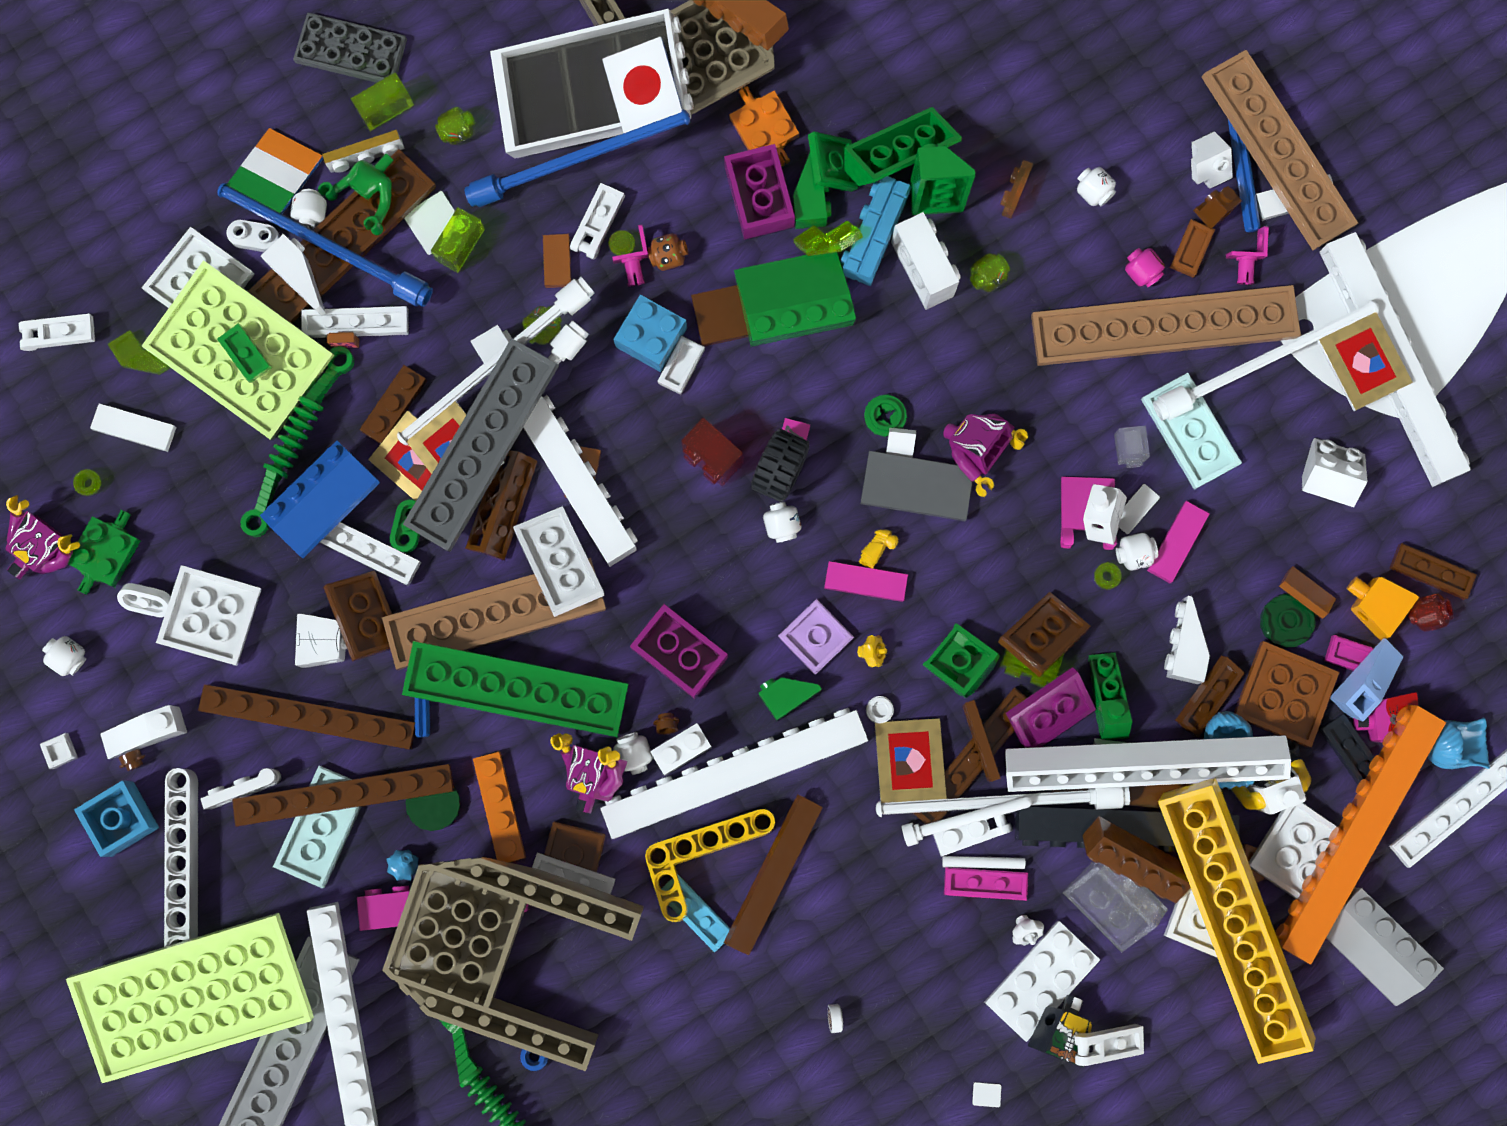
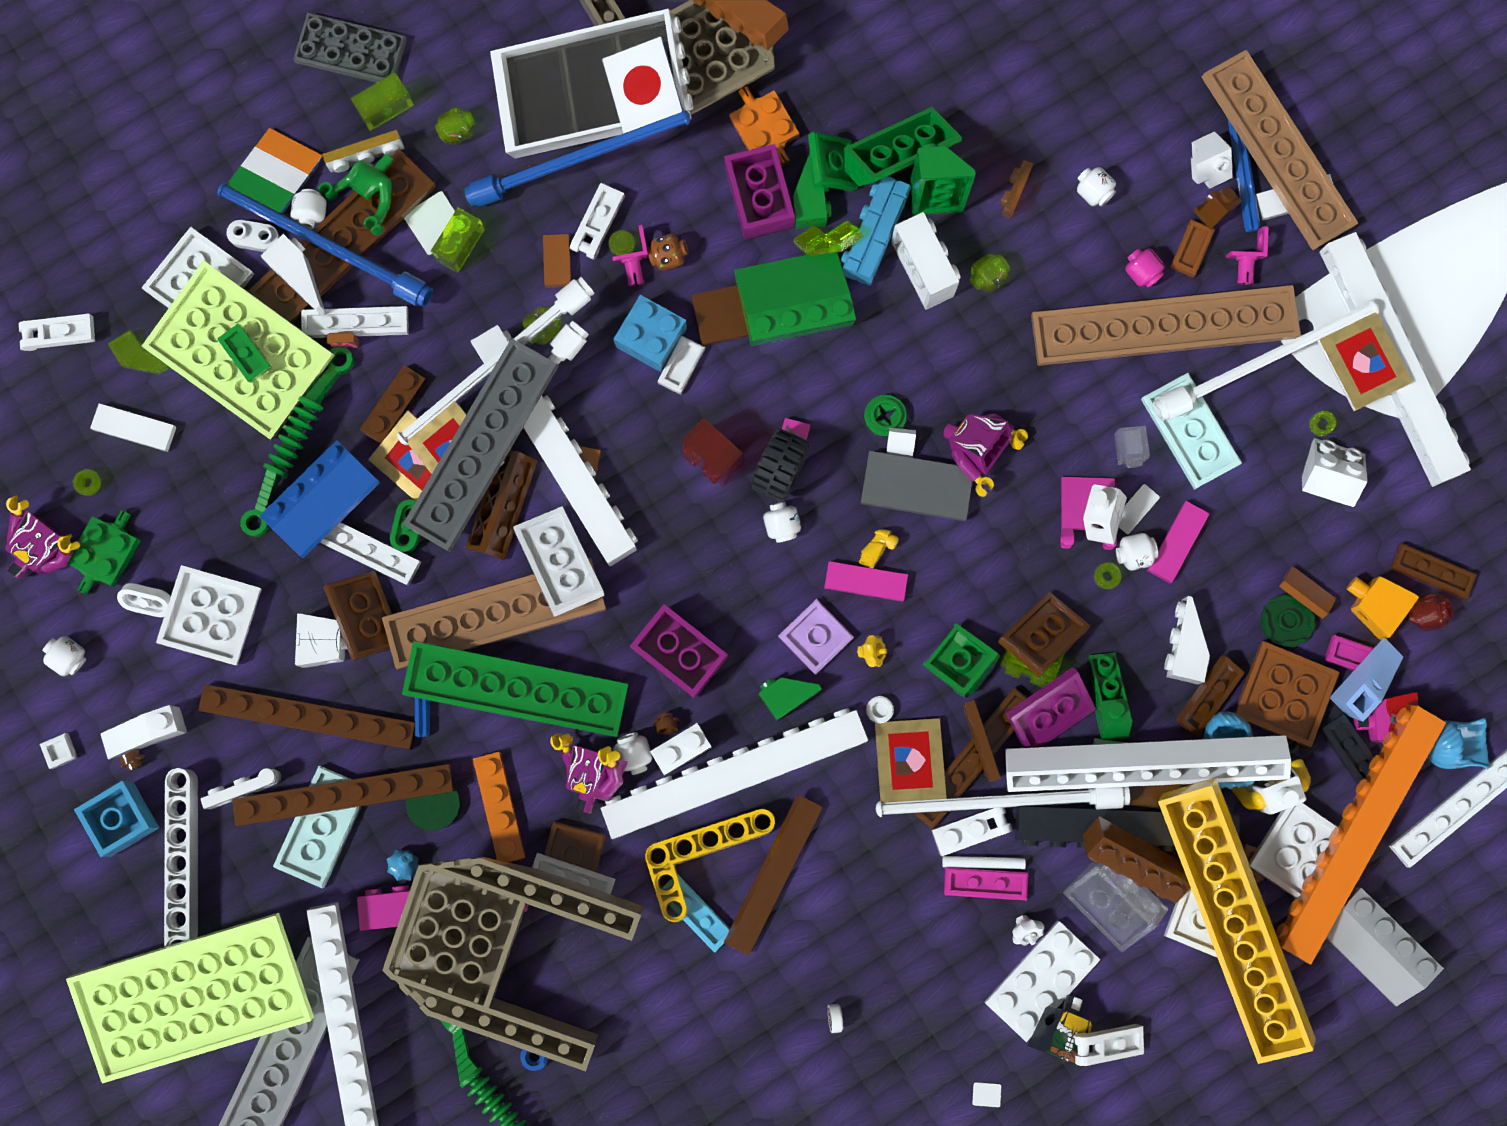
white piece [902,797,1032,846] -> none
none -> clear neon green bush [1309,411,1336,437]

